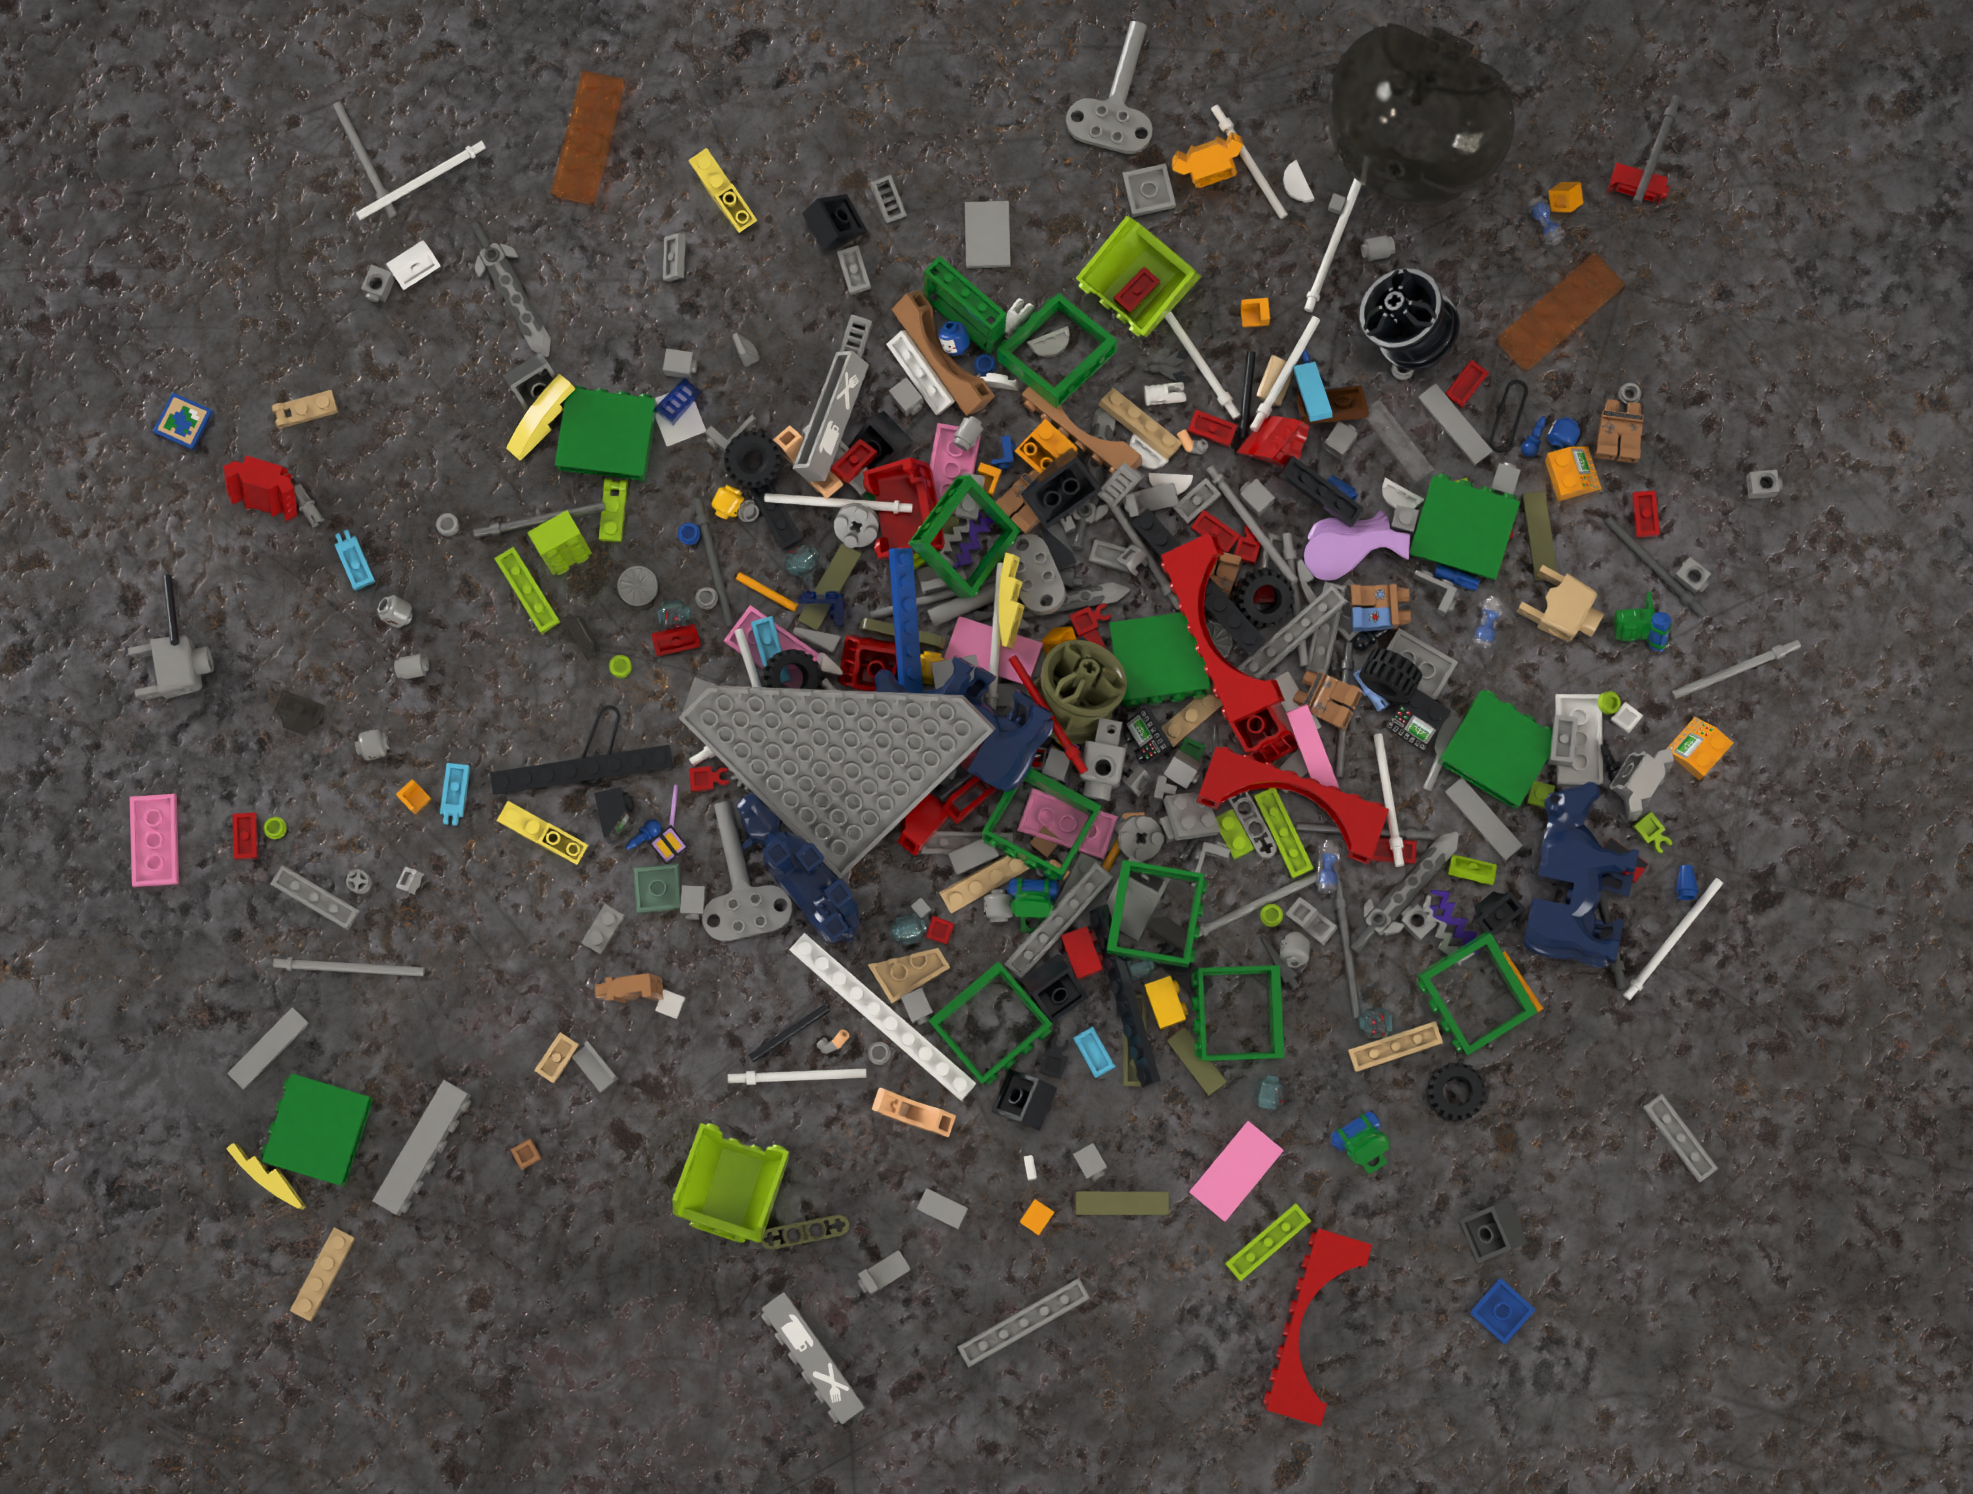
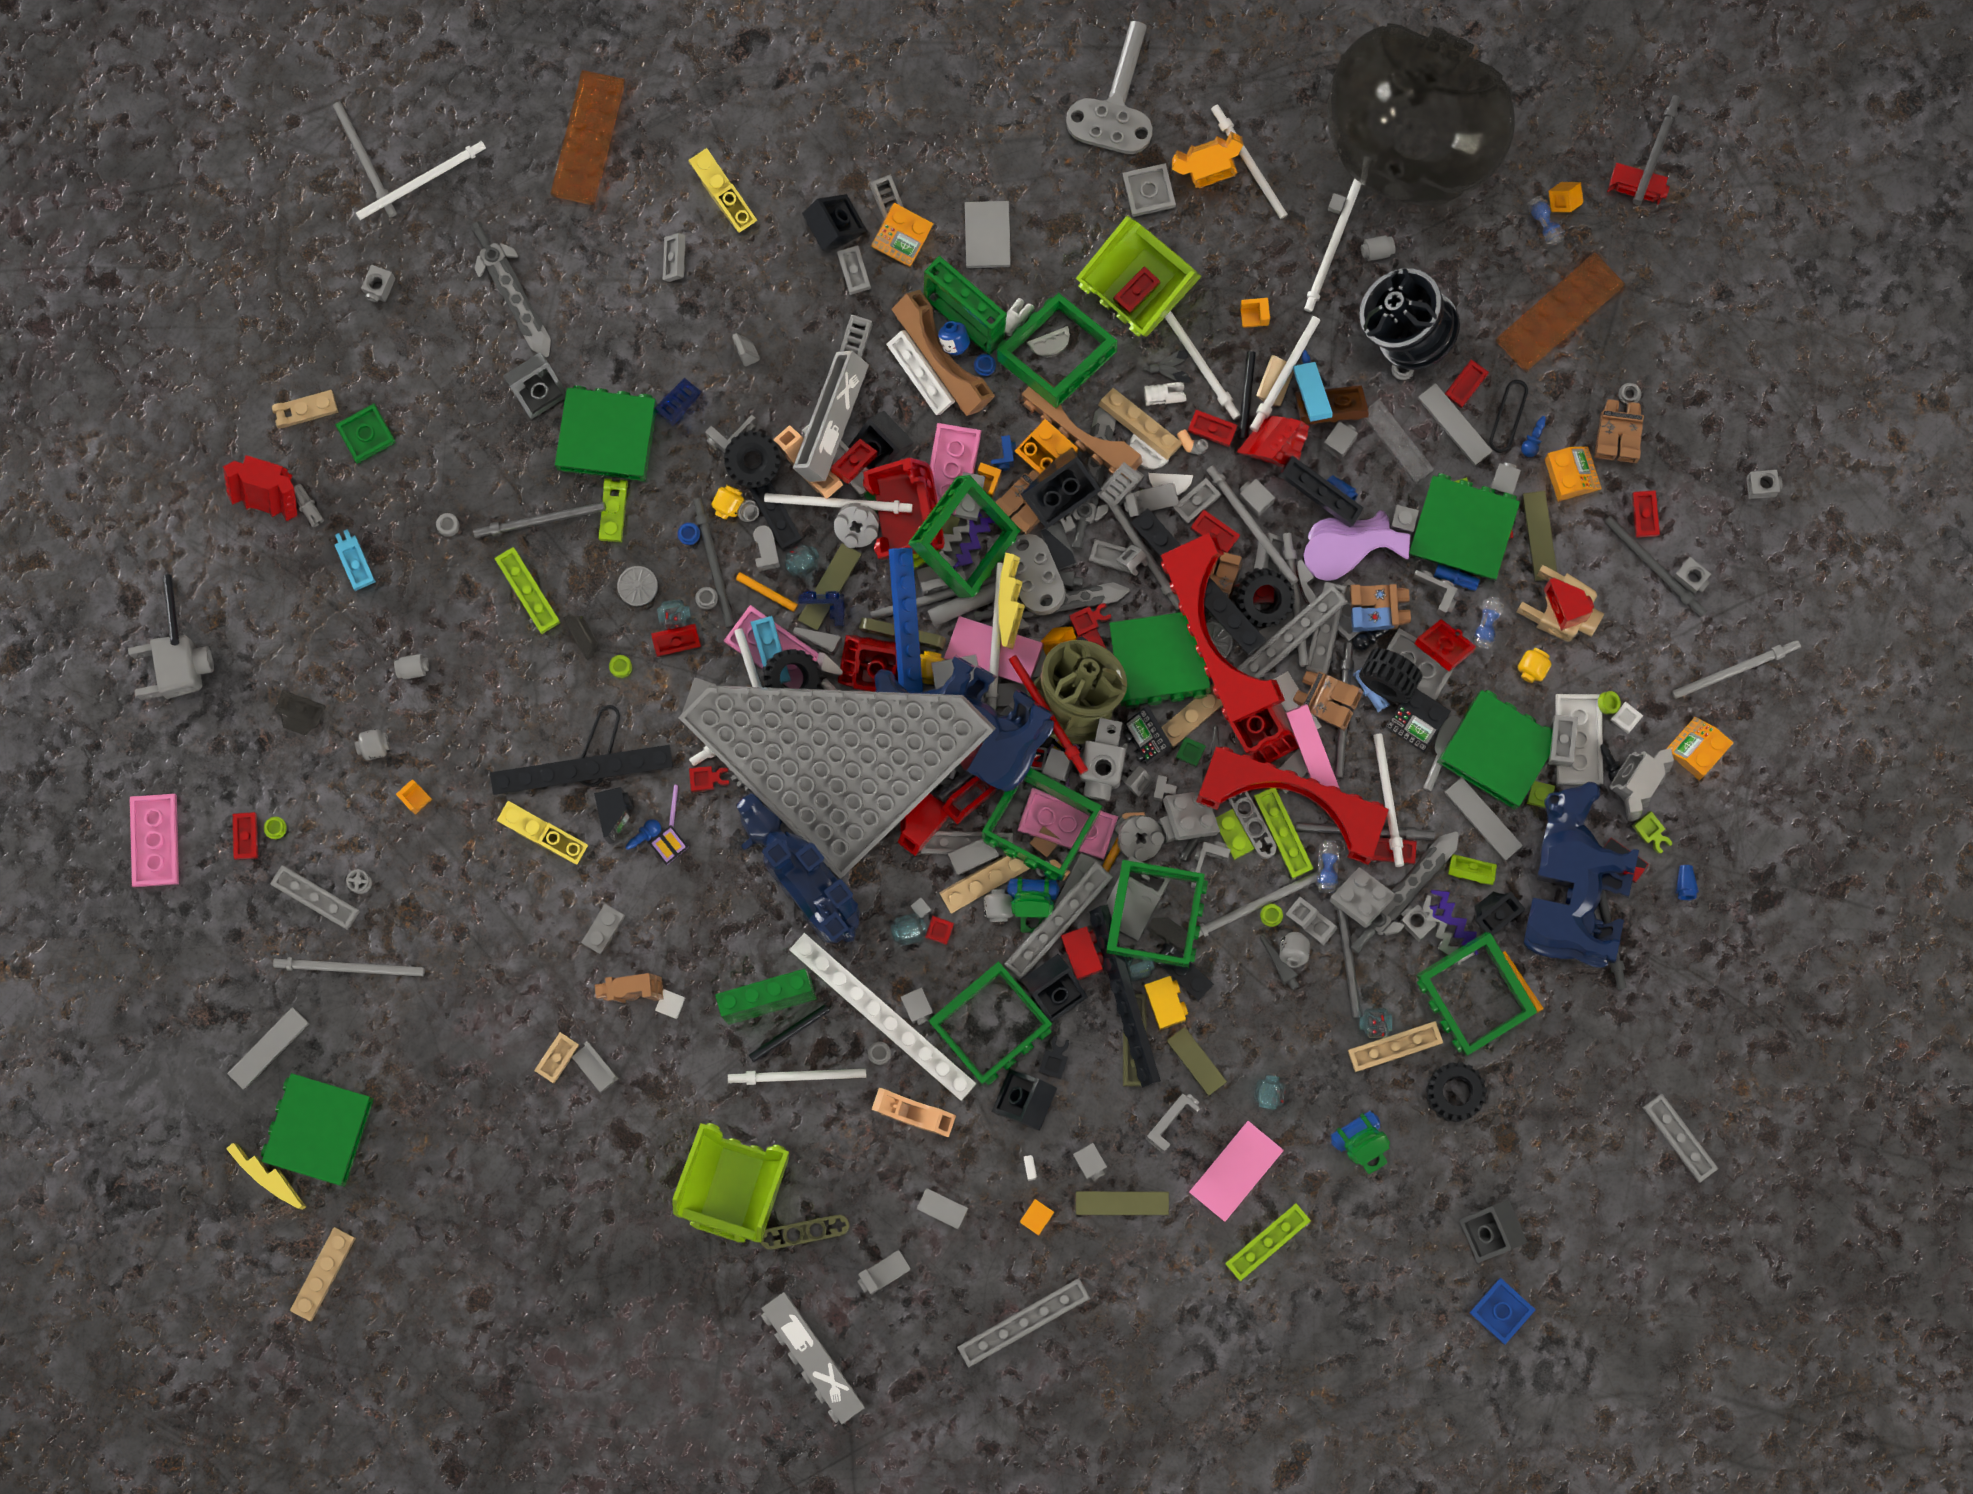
tile [152,392,213,451] -> none
light grey brick [372,1080,471,1216] -> none
light grey head [378,595,413,628] -> none
white panel [386,241,441,290] -> none
light grey plate [396,866,424,894] -> none
medium azure hinge [440,763,471,826] -> none
light yellow slope [506,374,575,461] -> none
medium nougat tile [510,1138,542,1170] -> none
lime brick [527,510,592,575] -> none
sand green tile [633,863,681,914] -> none
white sticker [655,385,706,447] -> none
light grey brick [663,349,698,380] -> none
light grey brick [680,885,707,920] -> none
light grey piece [702,801,793,942] -> none
arm [817,1029,849,1054] -> none
tan wing [868,948,950,1004] -> none
light grey brick [889,377,924,417] -> none
light grey brick [953,416,983,451] -> none
white tile [977,373,1020,391] -> none
medium azure tile [1073,1027,1116,1079] -> none
light grey brick [1163,749,1202,789] -> none
green window [1191,965,1285,1062] -> none
red plate [1234,525,1262,566] -> none
red arch [1263,1228,1372,1427] -> none
white tile [1283,160,1314,203] -> none
white tile [1382,478,1424,510] -> none
blue head [1547,417,1581,451] -> none
green piece [1613,591,1671,652] -> none
white bar [1623,878,1723,1000] -> none
none -> green tile [335,403,396,464]
none -> green brick [715,968,817,1025]
none -> light grey leg [753,525,780,572]
none -> light orange slope [871,203,934,267]
none -> light grey panel [1146,1093,1201,1154]
none -> light grey plate [1330,867,1395,928]
none -> red plate [1414,619,1476,672]
none -> yellow head [1517,648,1552,683]
none -> red slope [1544,578,1594,631]

